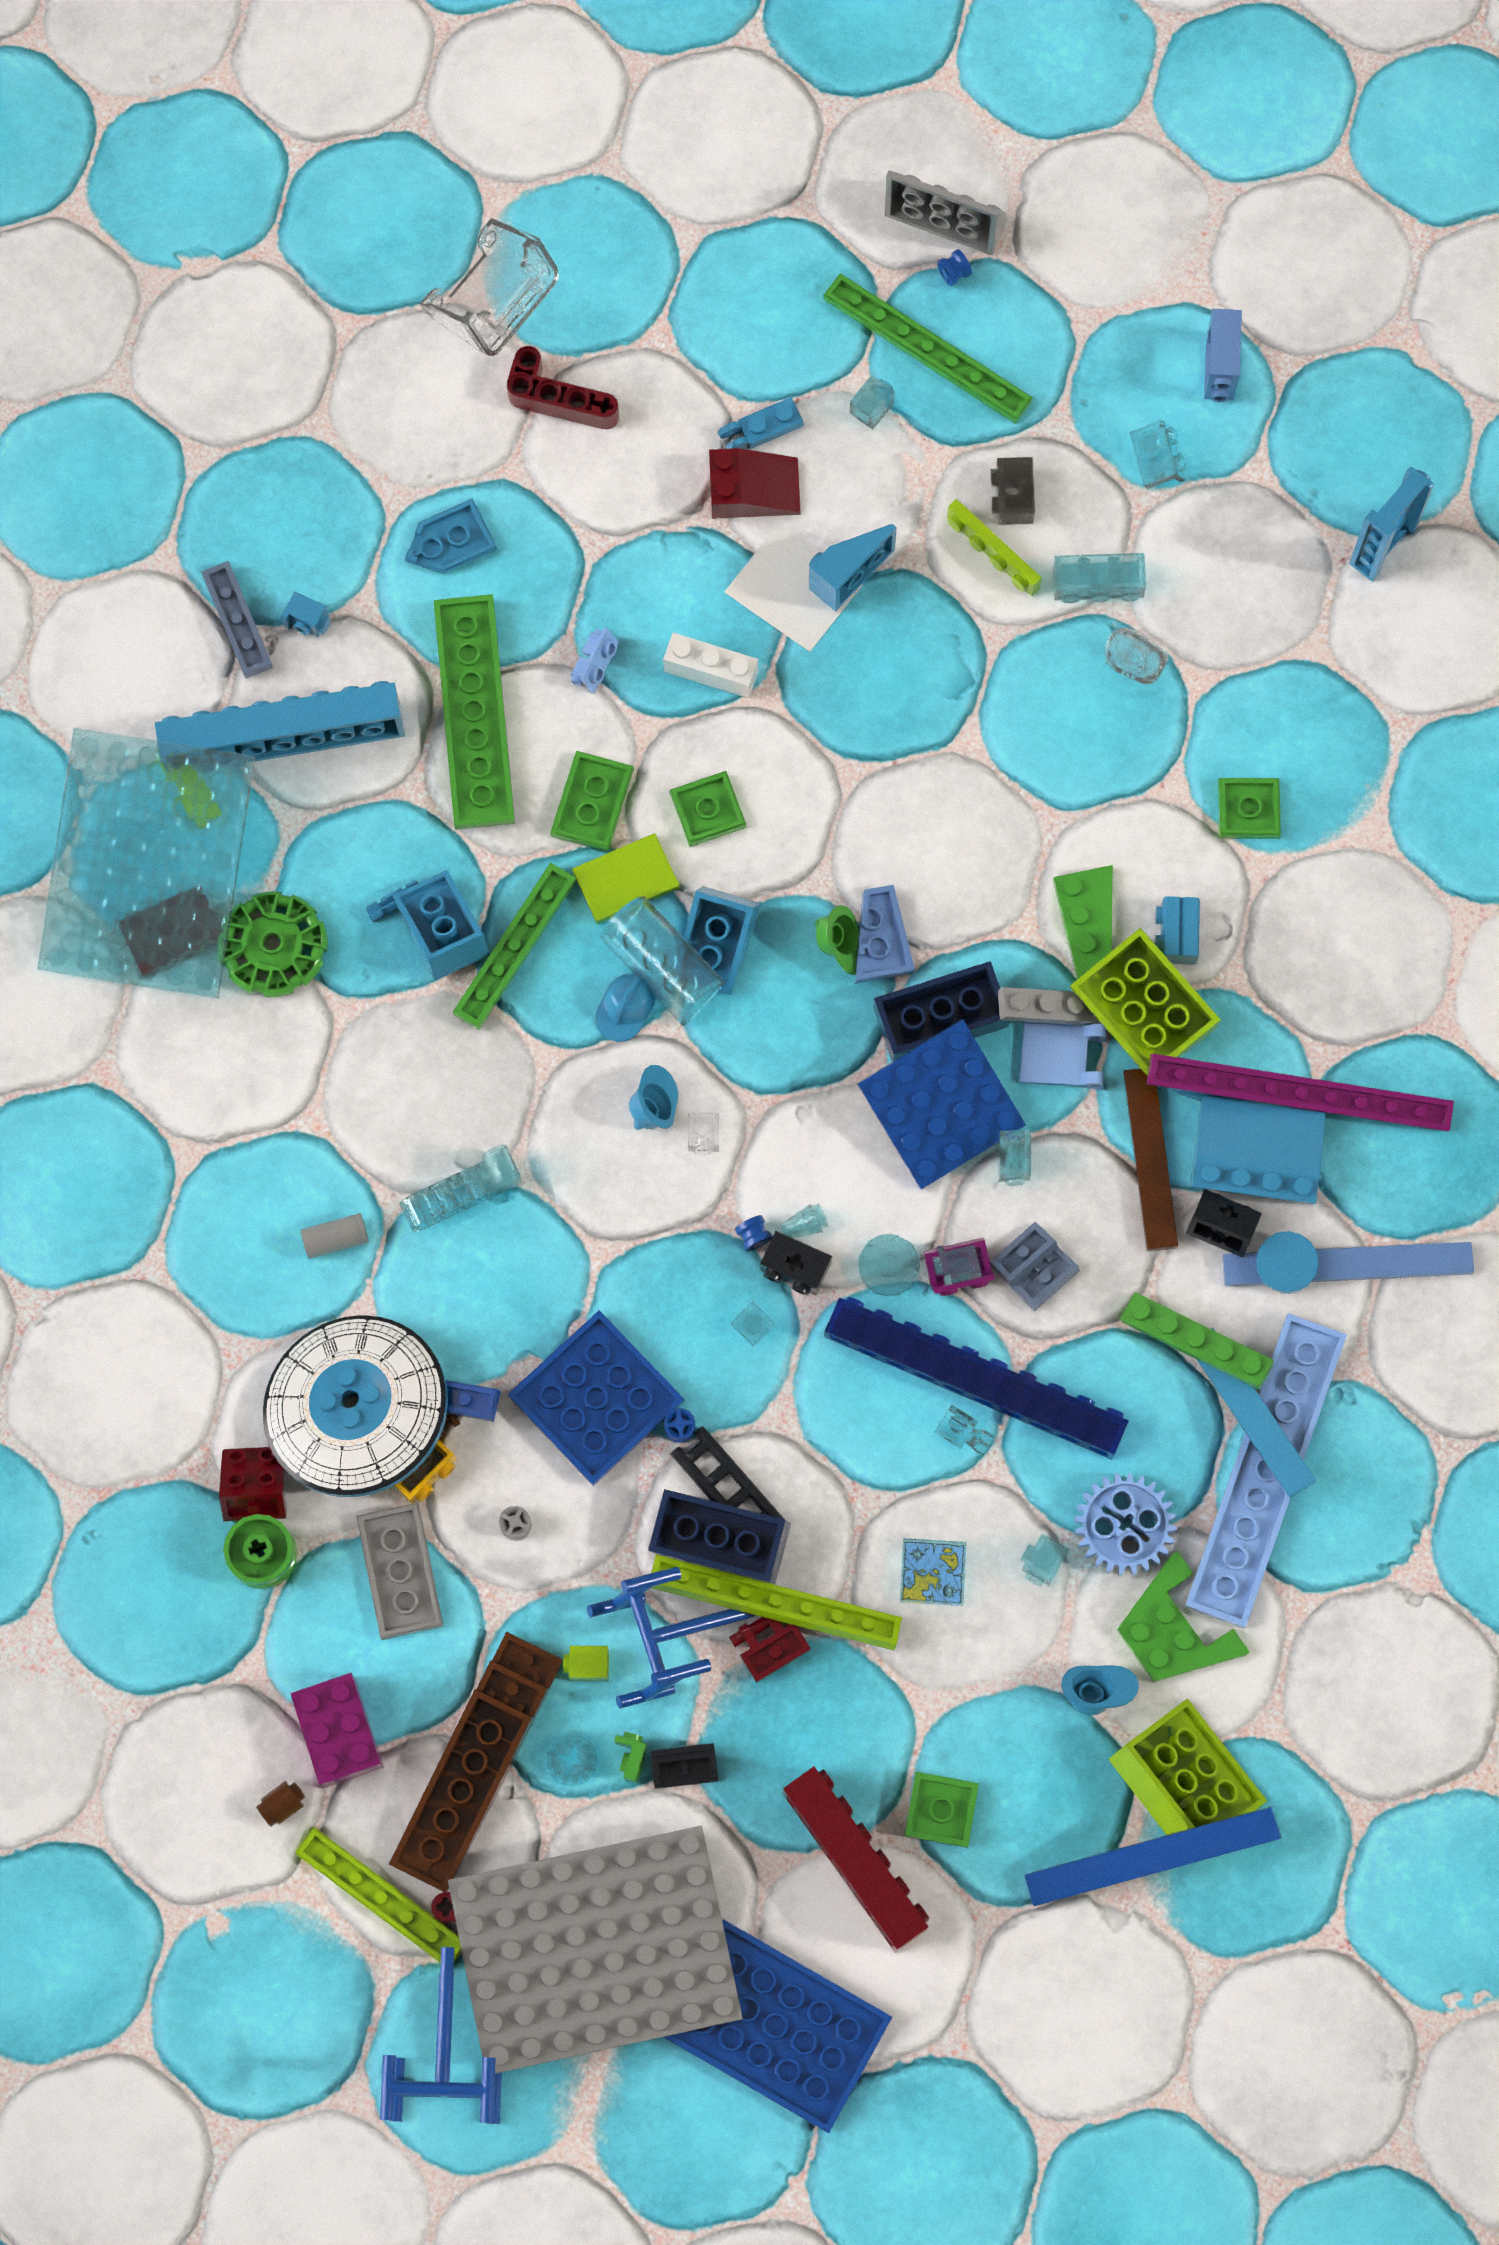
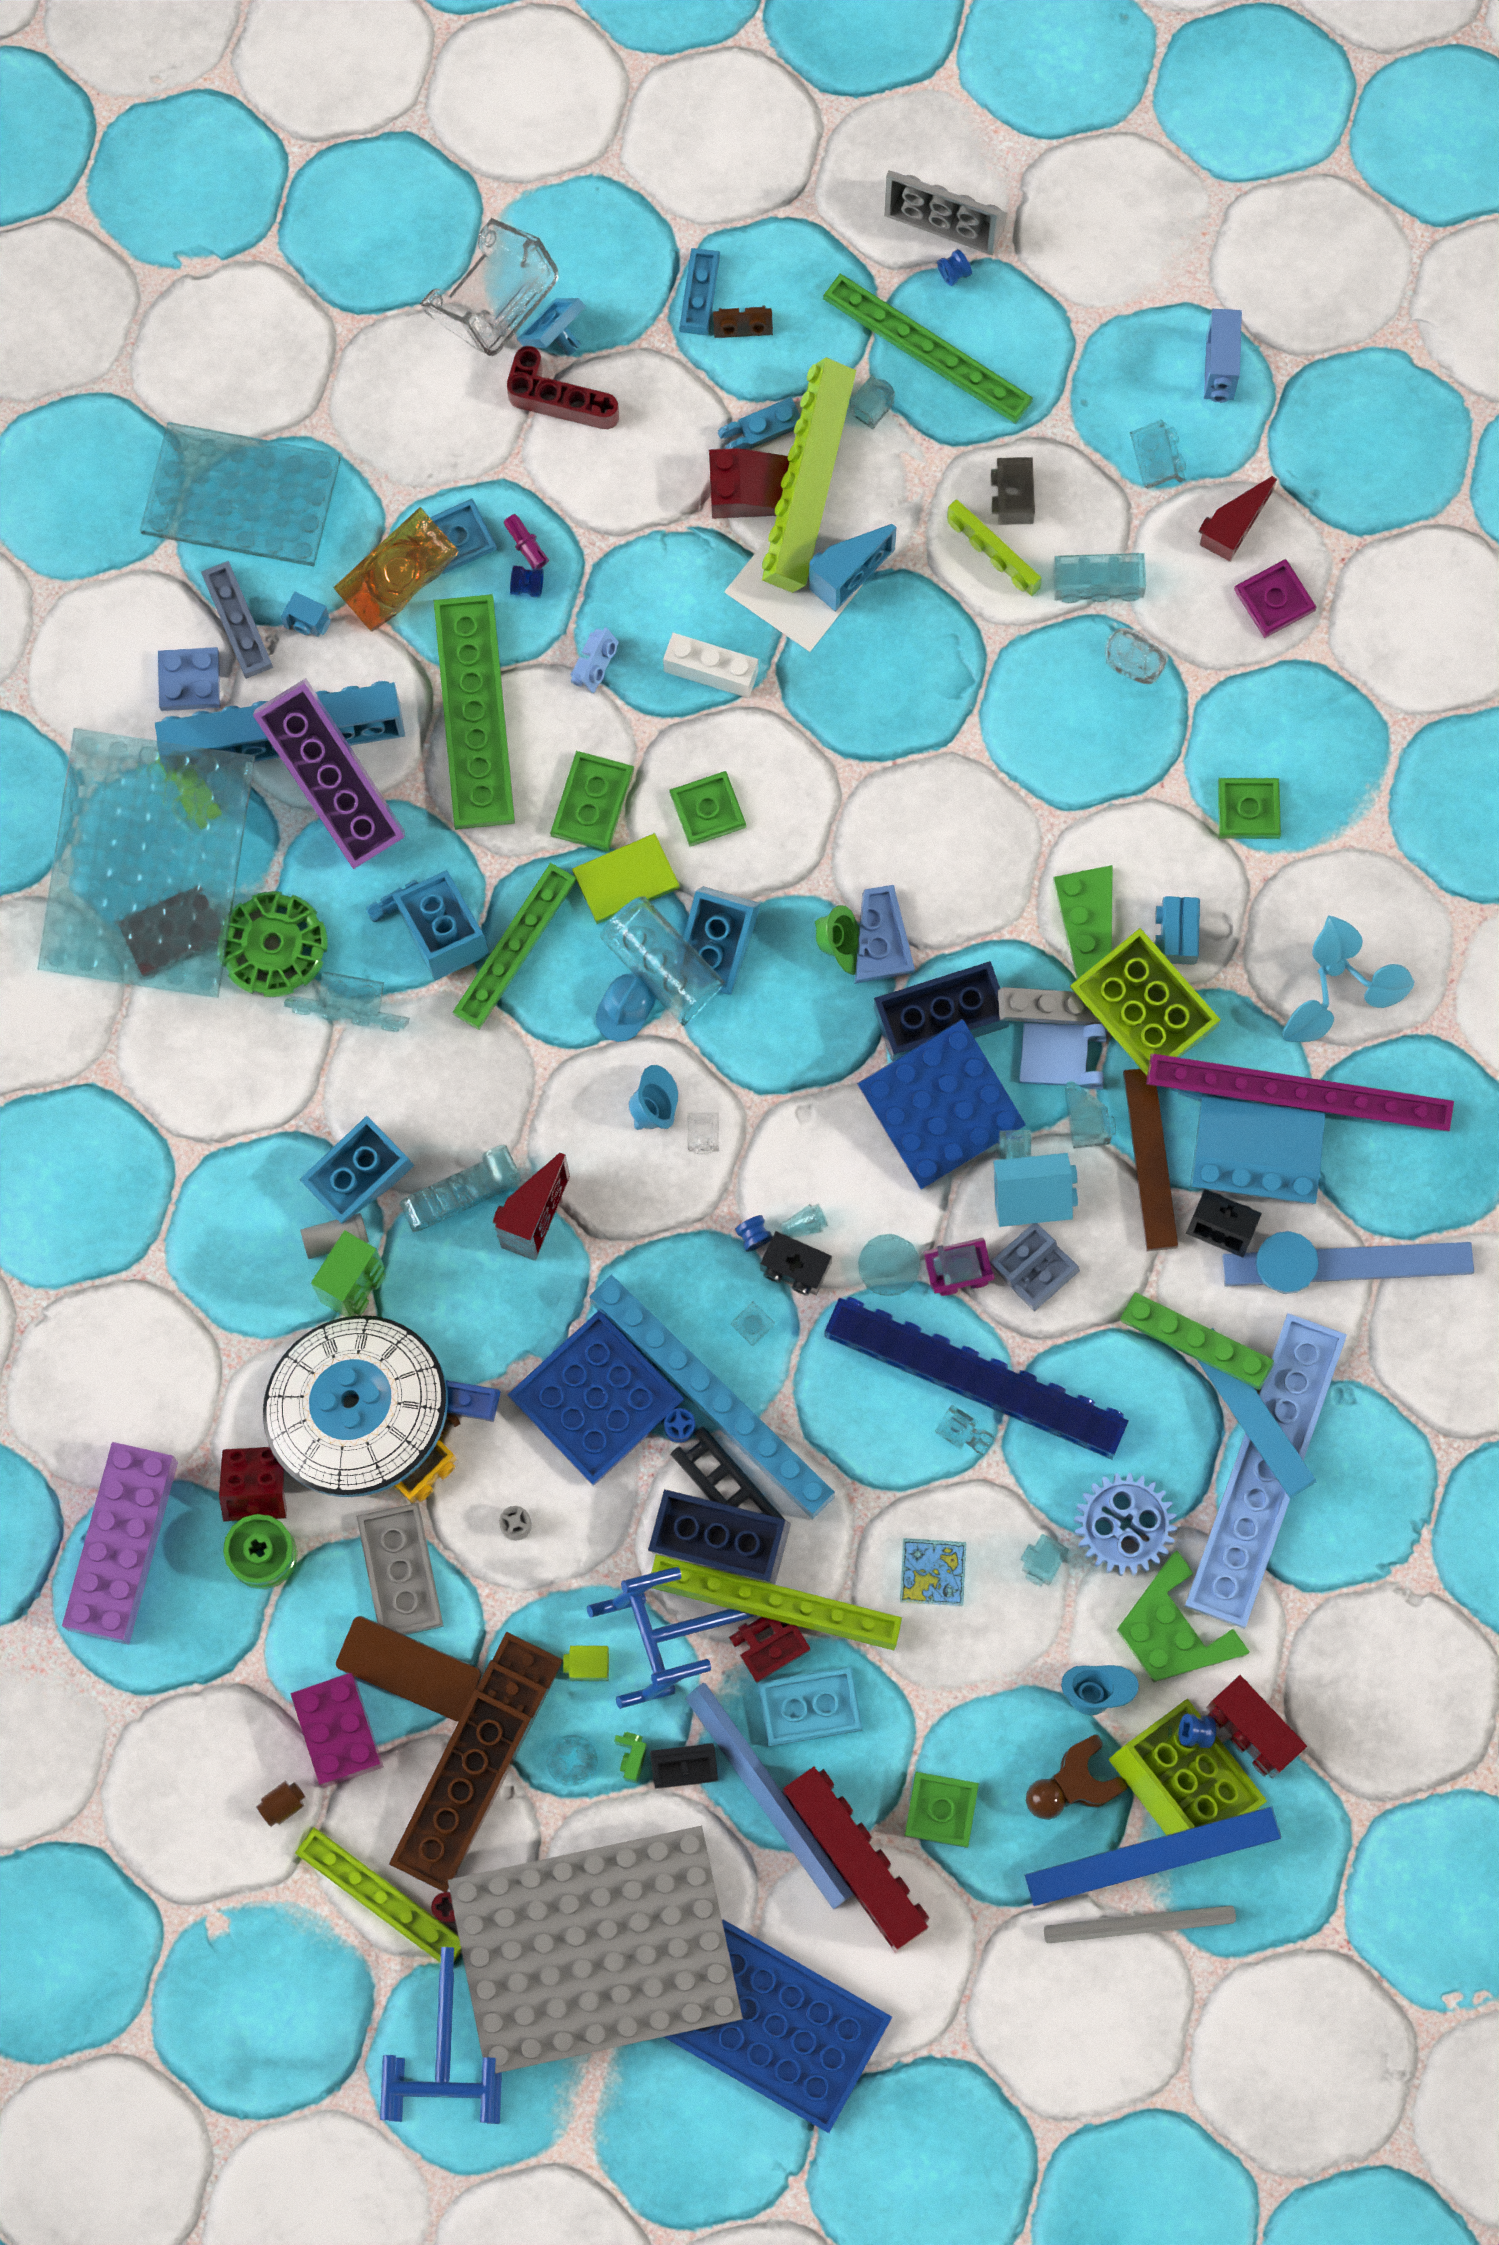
dark azure fence [1349,466,1434,582] -> none
none -> medium lavender brick [62,1442,178,1645]
none -> clear light blue plate [140,422,341,567]
none -> medium blue plate [158,647,220,711]
none -> medium lavender brick [253,678,405,869]
none -> clear light blue bracket [284,971,410,1032]
none -> dark azure slope [299,1116,415,1224]
none -> bright green brick [311,1230,386,1317]
none -> clear orange slope [333,507,459,632]
none -> reddish brown piece [336,1616,482,1722]
none -> dark red slope [493,1153,570,1261]
none -> magenta axle [504,514,549,571]
none -> clear blue wheel [510,565,544,598]
none -> dark azure tile [517,298,586,356]
none -> dark azure brick [589,1274,835,1520]
none -> dark azure tile [679,248,720,335]
none -> medium blue tile [685,1683,853,1910]
none -> reddish brown hinge [713,305,773,338]
none -> medium azure tile [757,1667,863,1747]
none -> lime brick [762,357,857,593]
none -> medium azure brick [993,1153,1078,1227]
none -> reddish brown piece [1026,1735,1128,1820]
none -> light grey axle [1044,1906,1236,1943]
none -> clear light blue slope [1065,1081,1116,1149]
none -> blue wheel [1178,1714,1216,1748]
none -> dark red slope [1198,476,1277,562]
none -> dark red brick [1206,1675,1307,1778]
none -> magenta tile [1234,559,1317,638]
none -> medium azure plant [1282,915,1415,1042]

